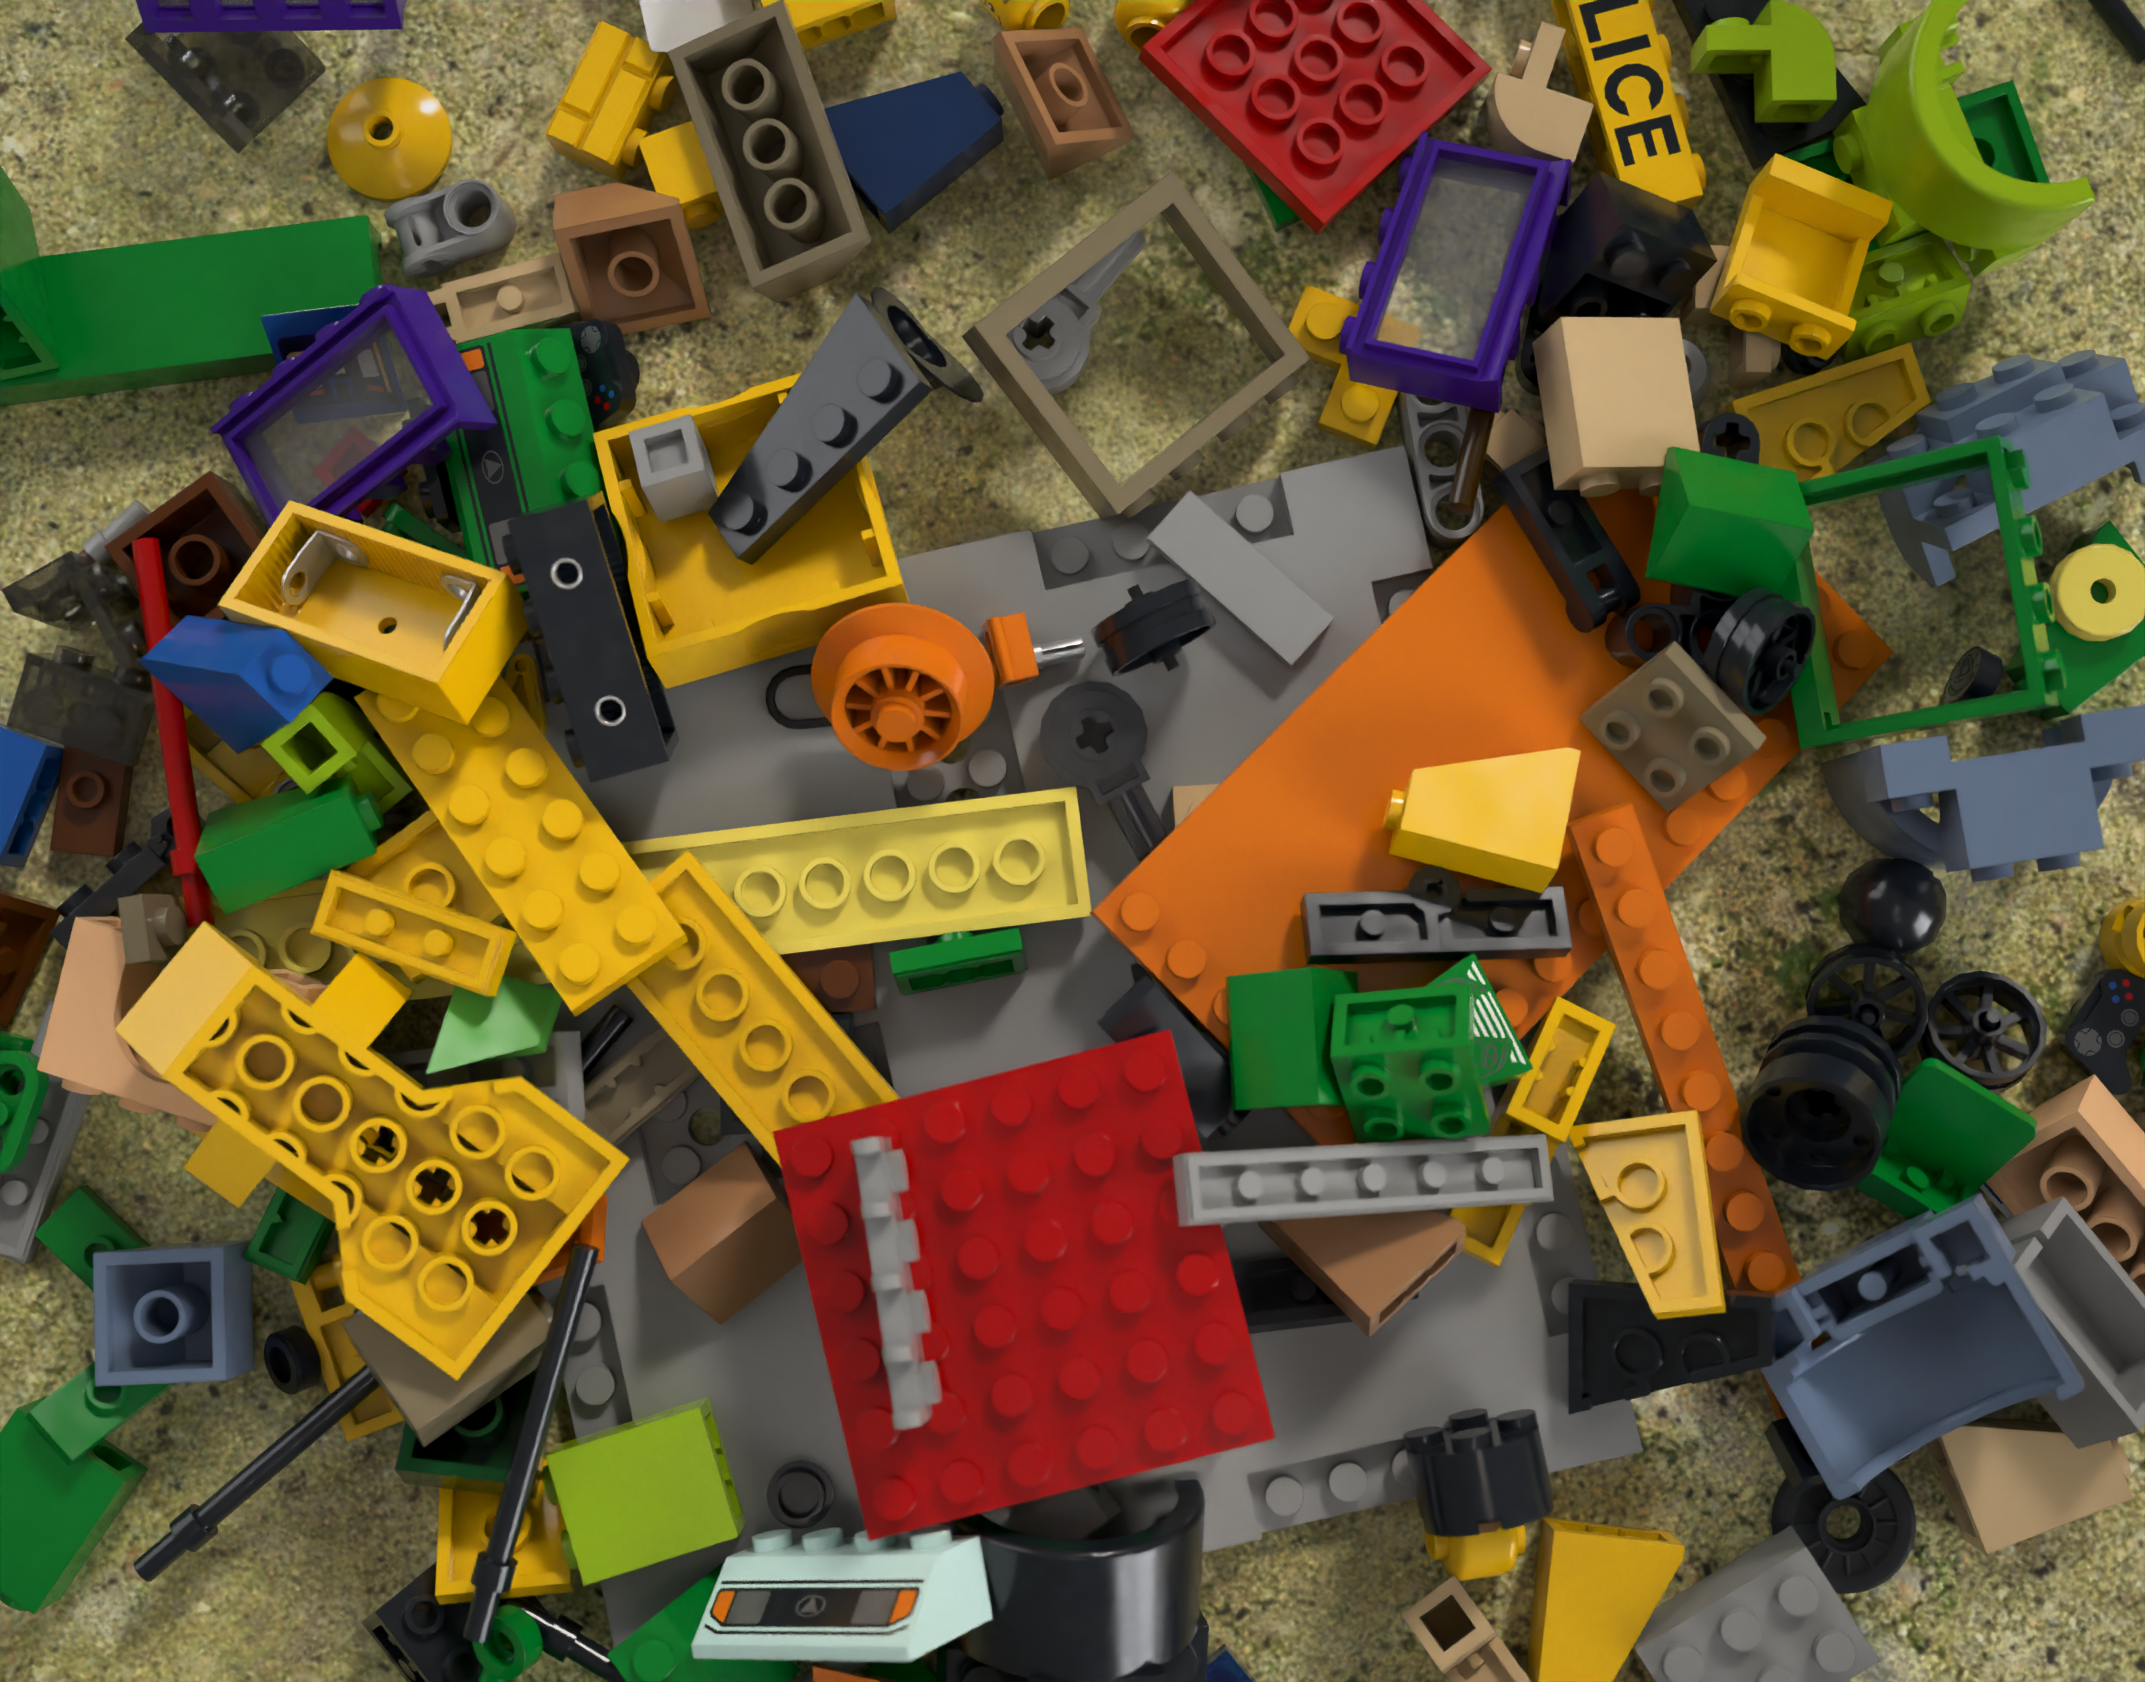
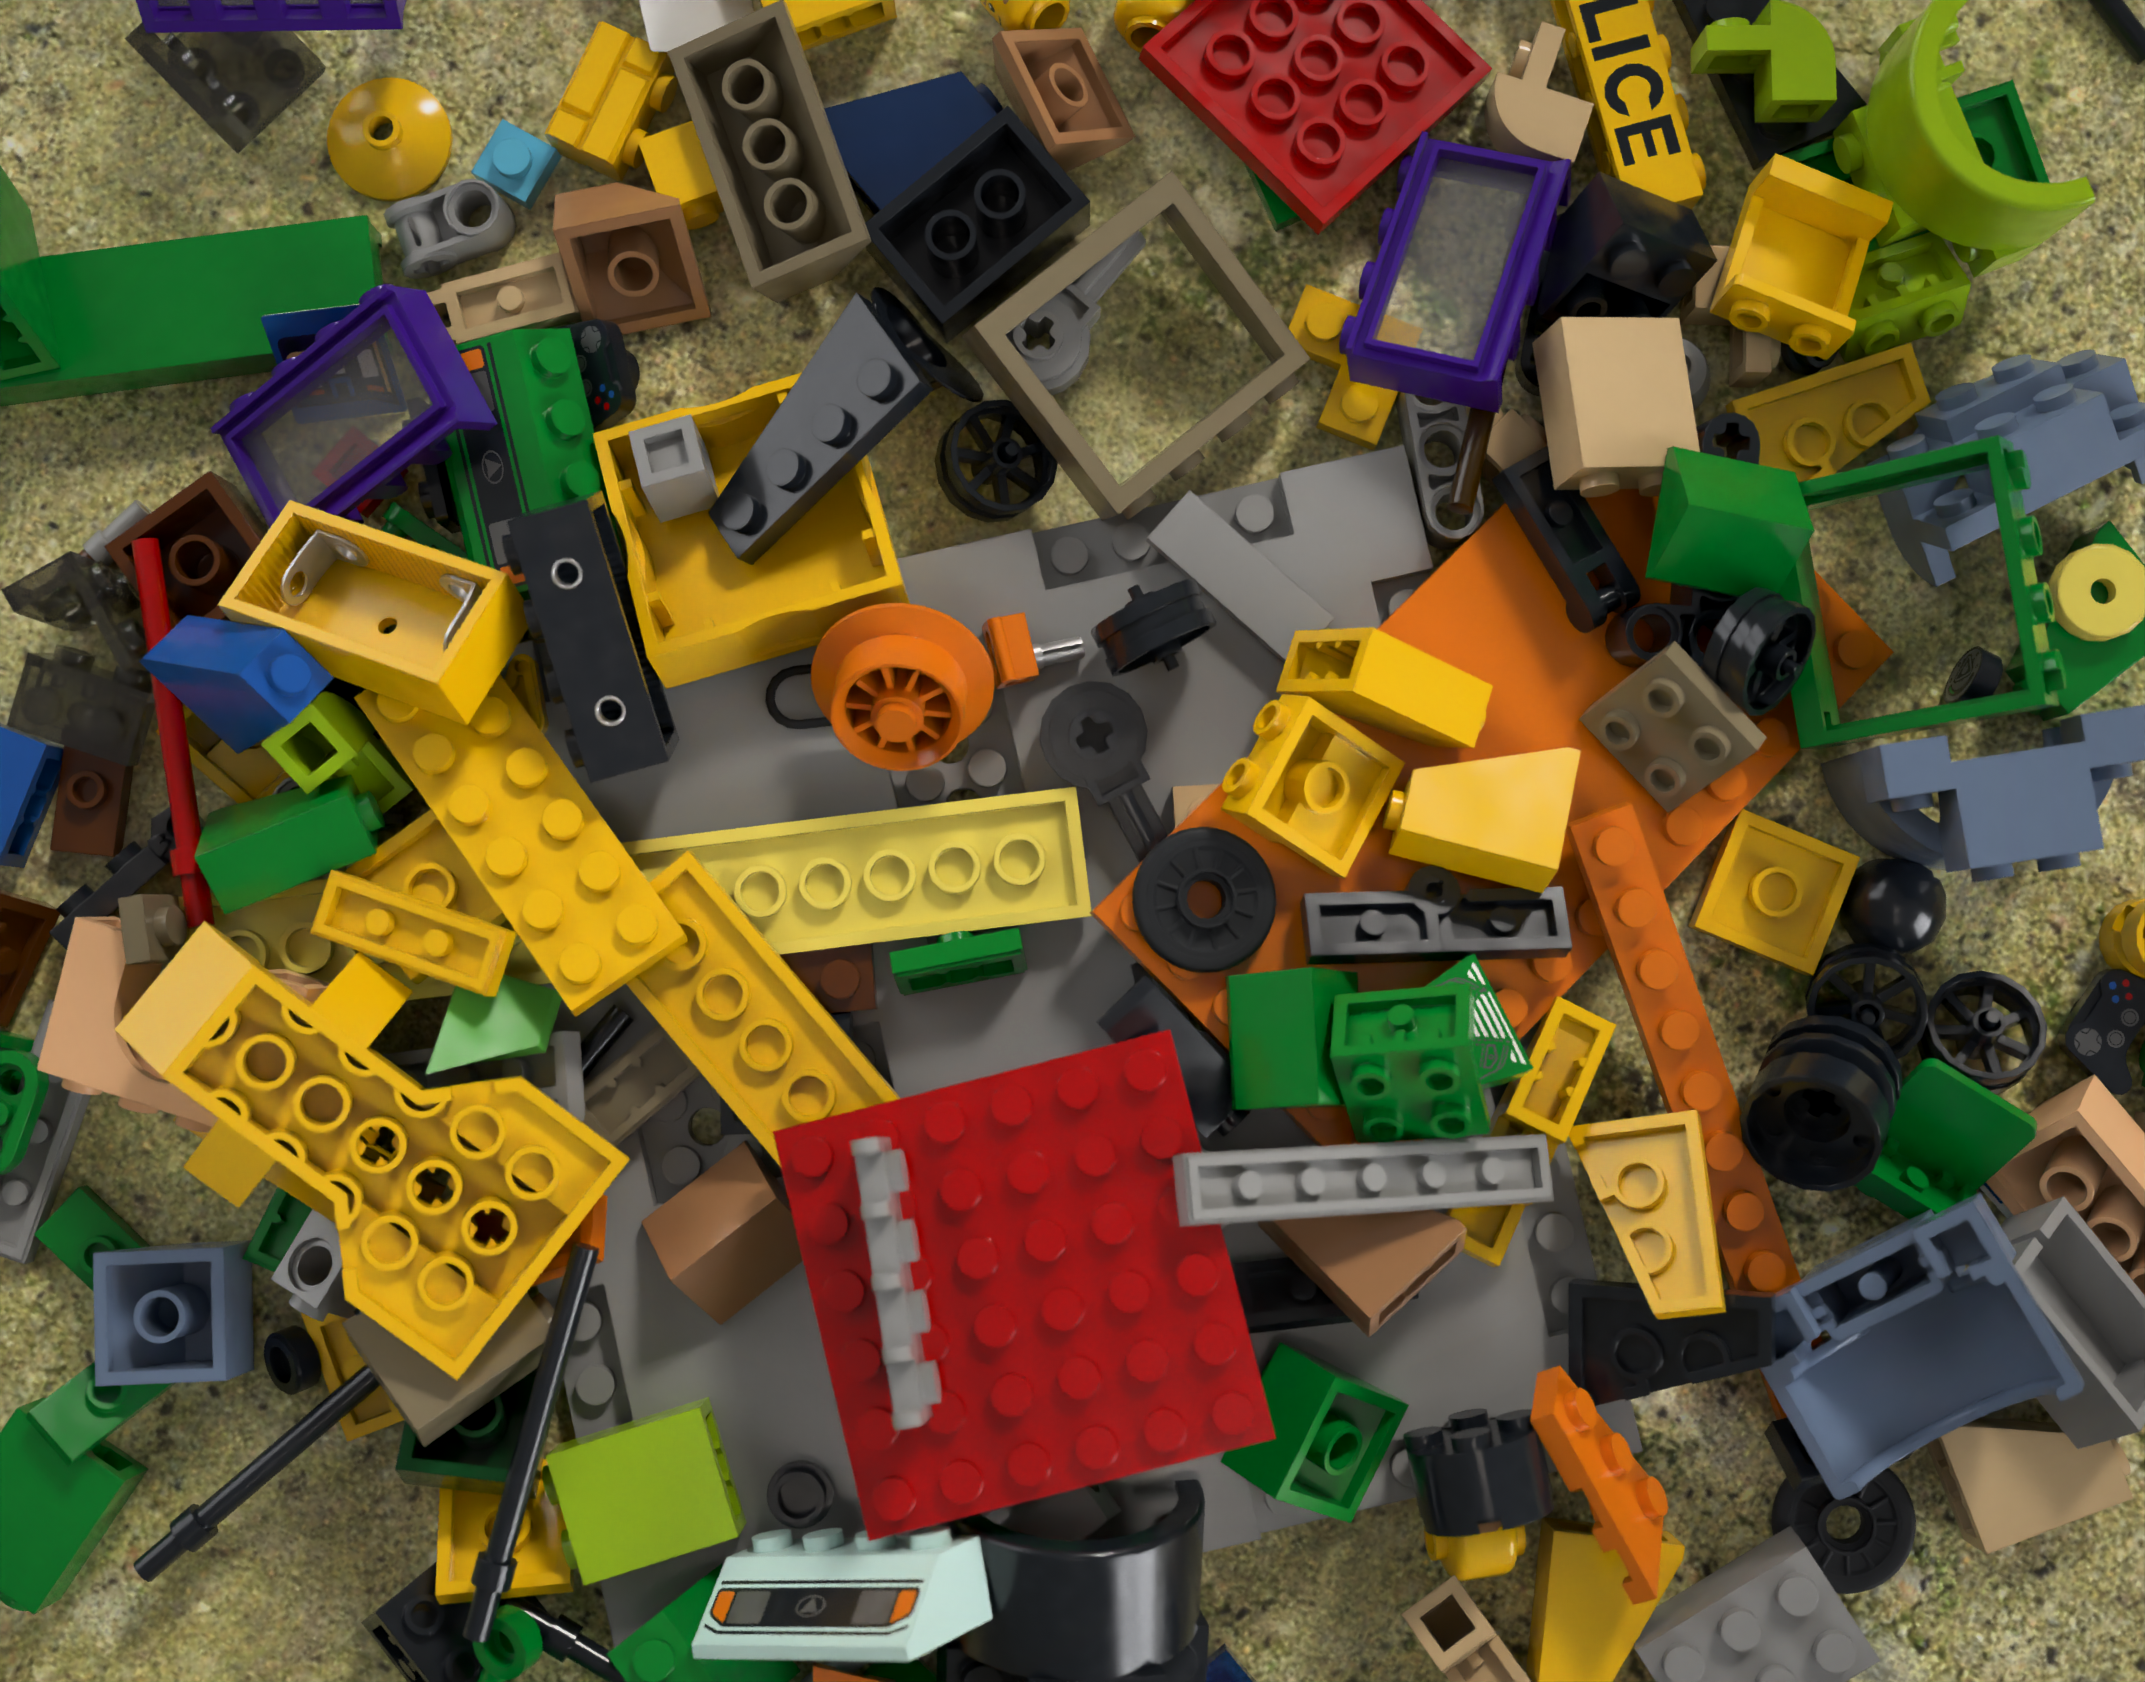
none -> light grey brick [271,1209,356,1321]
none -> medium azure plate [471,119,561,210]
none -> black brick [865,105,1090,344]
none -> black wheel [935,399,1058,523]
none -> black wheel [1132,827,1276,973]
none -> green slope [1220,1342,1409,1523]
none -> yellow plate [1221,694,1405,878]
none -> yellow slope [1276,627,1493,748]
none -> orange wing [1530,1365,1668,1605]
none -> yellow plate [1688,809,1860,976]

